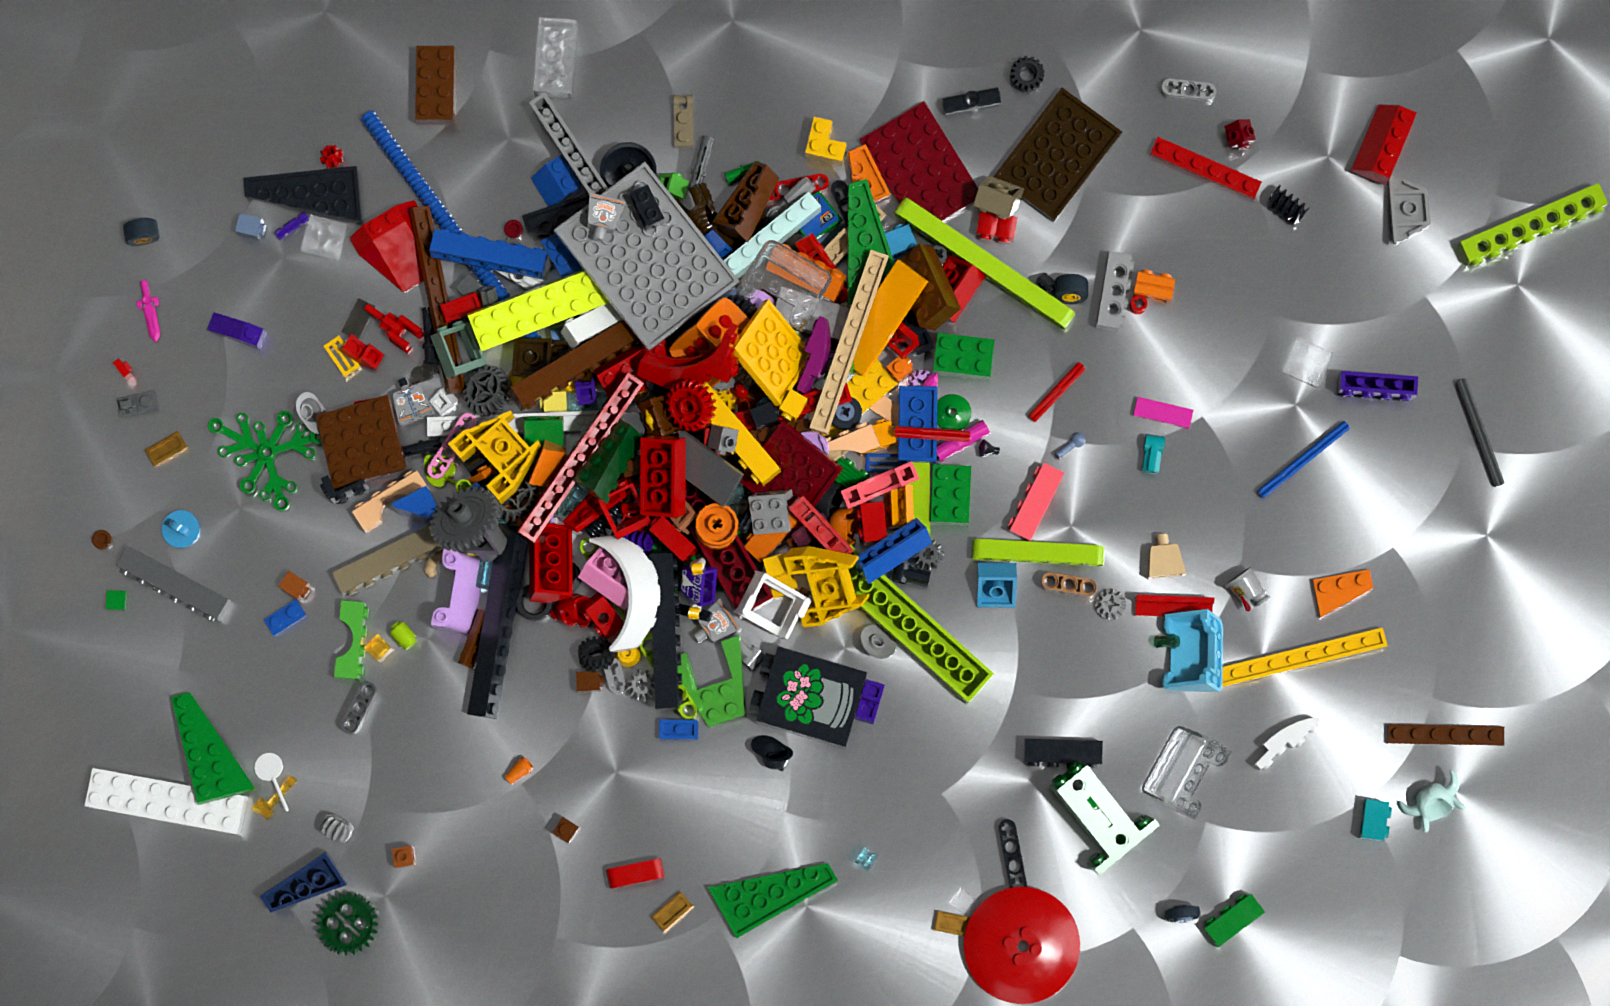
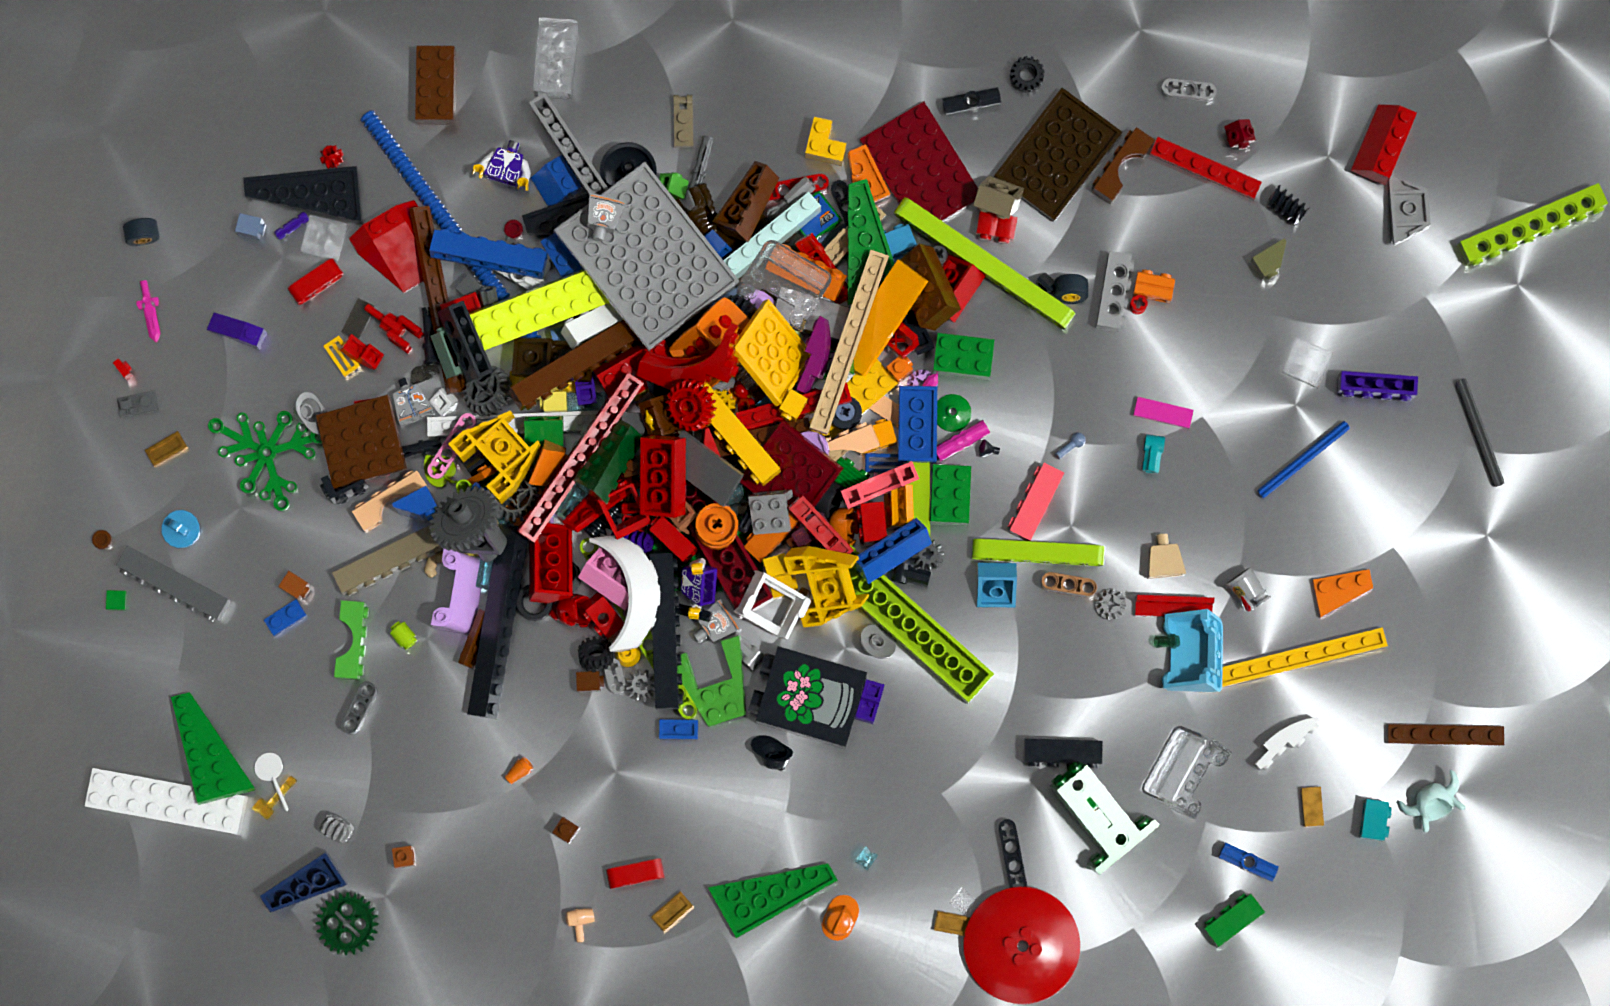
clear yellow brick [364,634,394,663] -> none
black brick [629,184,665,231] -> none
dark grey brick [708,424,739,455] -> none
green axle [724,161,760,184] -> none
black brick [749,402,780,431] -> none
red axle [894,426,971,442] -> none
red axle [1029,362,1085,422] -> none
black wheel [1165,904,1201,923] -> none
none -> red beam [287,258,344,305]
none -> black brick [437,301,494,383]
none -> torso [472,140,531,191]
none -> light nougat piece [565,908,594,942]
none -> orange piece [822,895,859,941]
none -> reddish brown arch [1092,127,1155,204]
none -> blue piece [1218,842,1279,882]
none -> olive slope [1250,238,1287,280]
none -> pearl gold tile [1301,787,1324,827]

